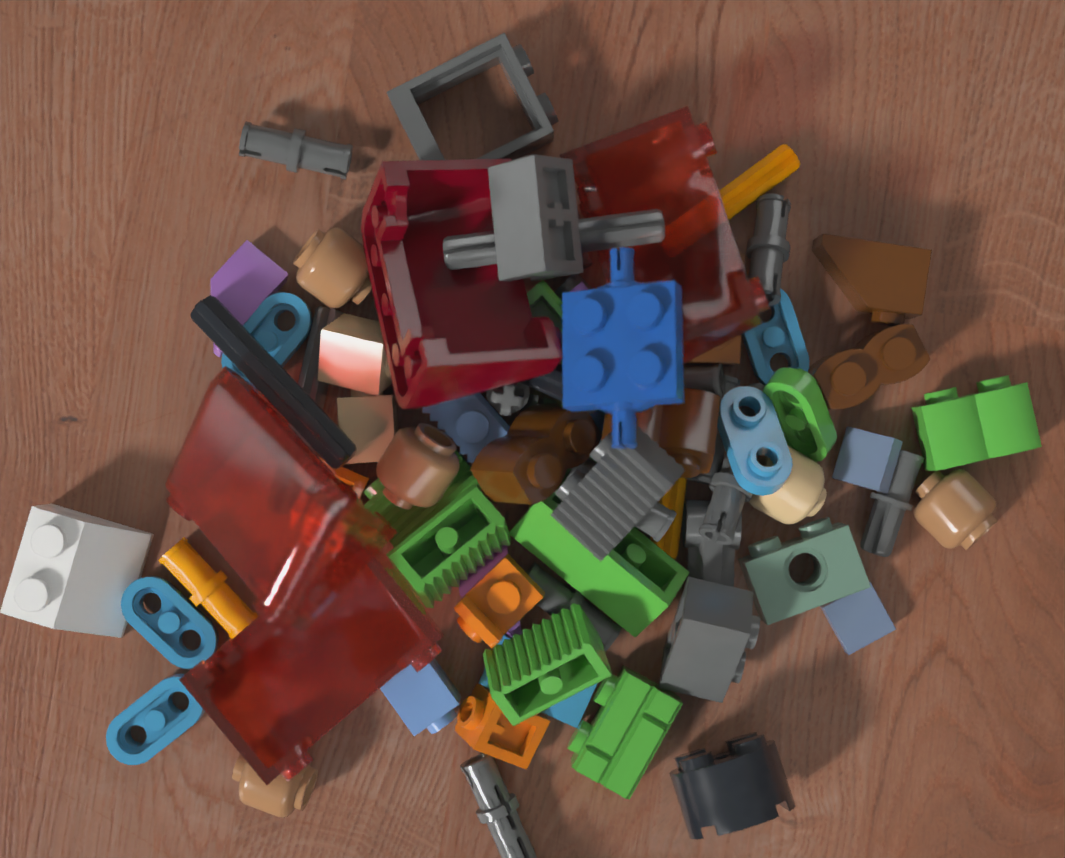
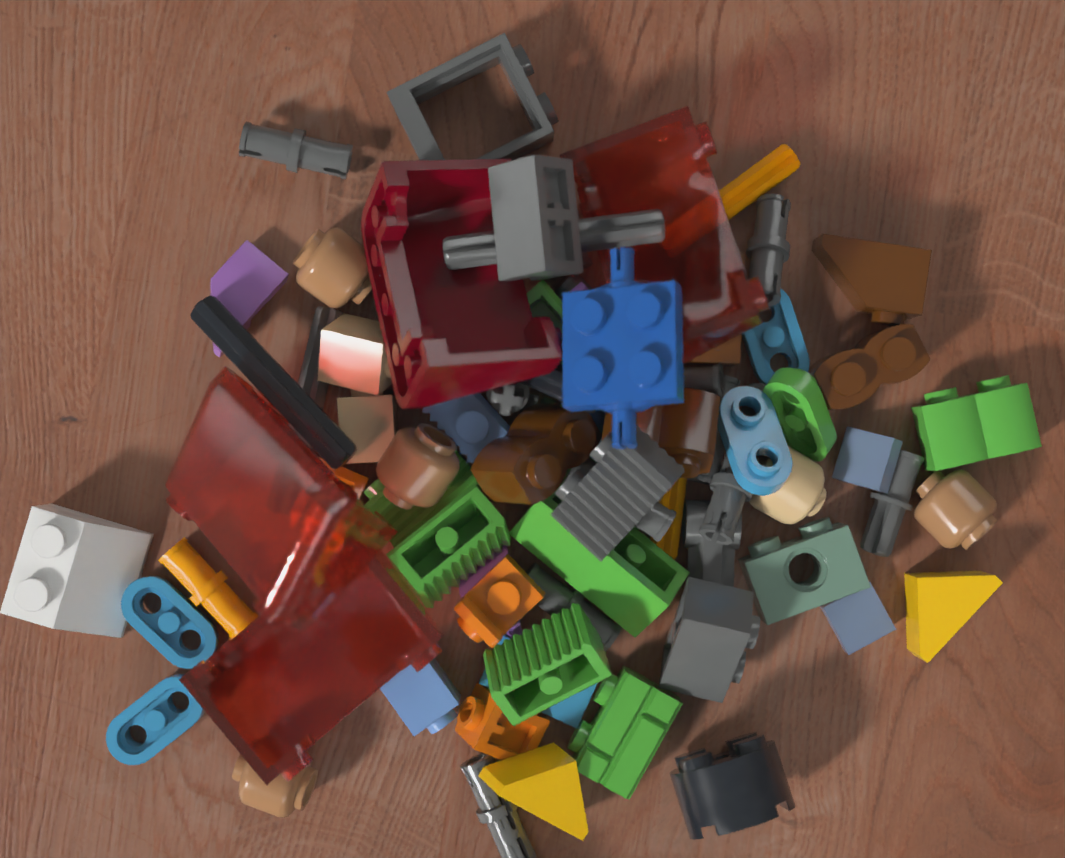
dark azure plate [221,292,313,390] -> none
none -> yellow slope [478,742,589,841]
none -> yellow slope [904,571,1003,663]

